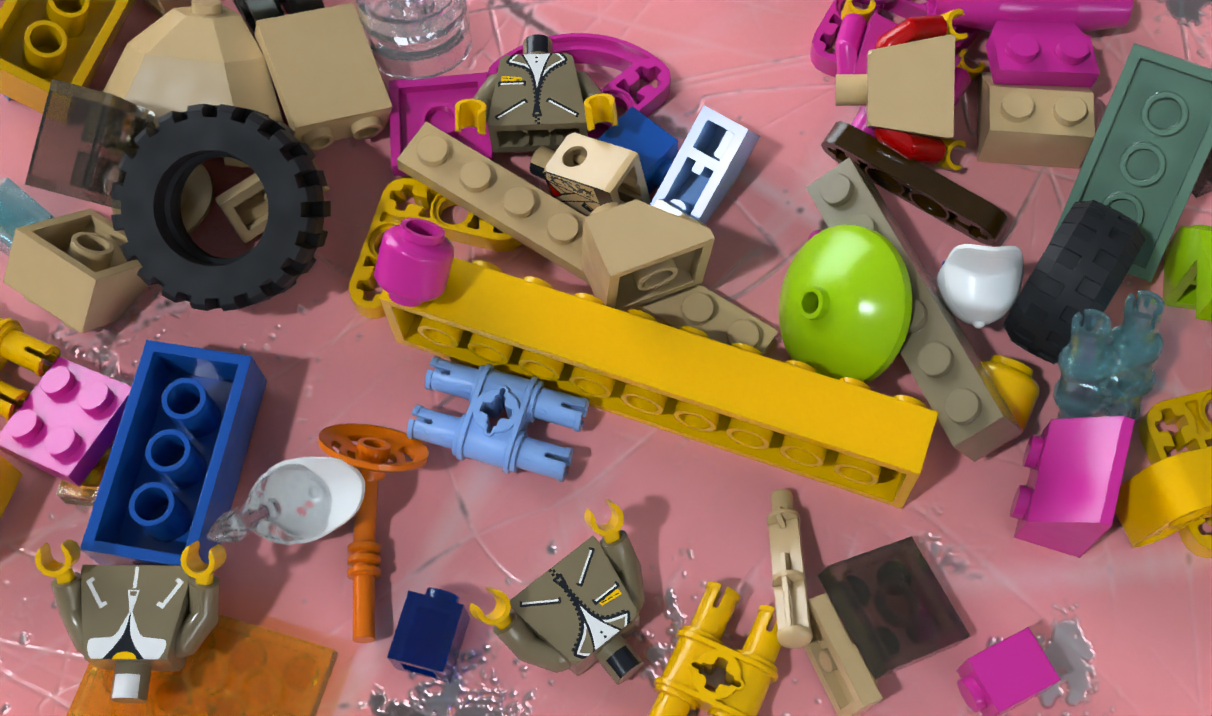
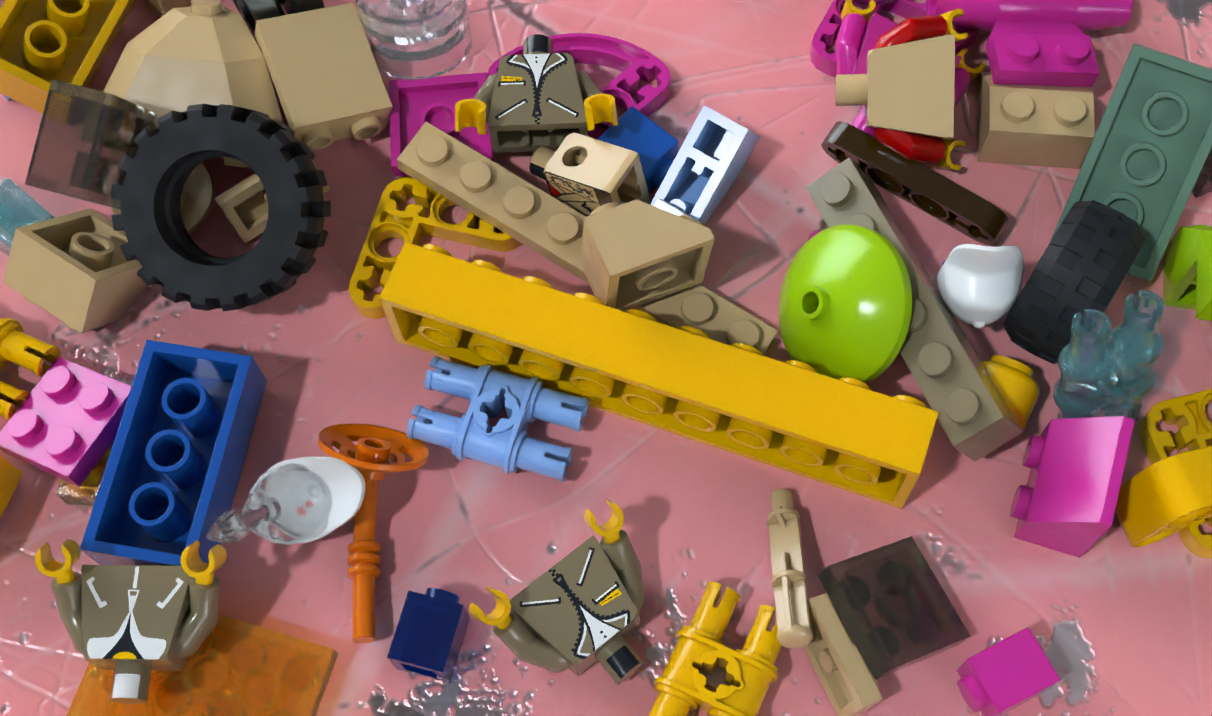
dark pink head [374,218,454,307] -> none

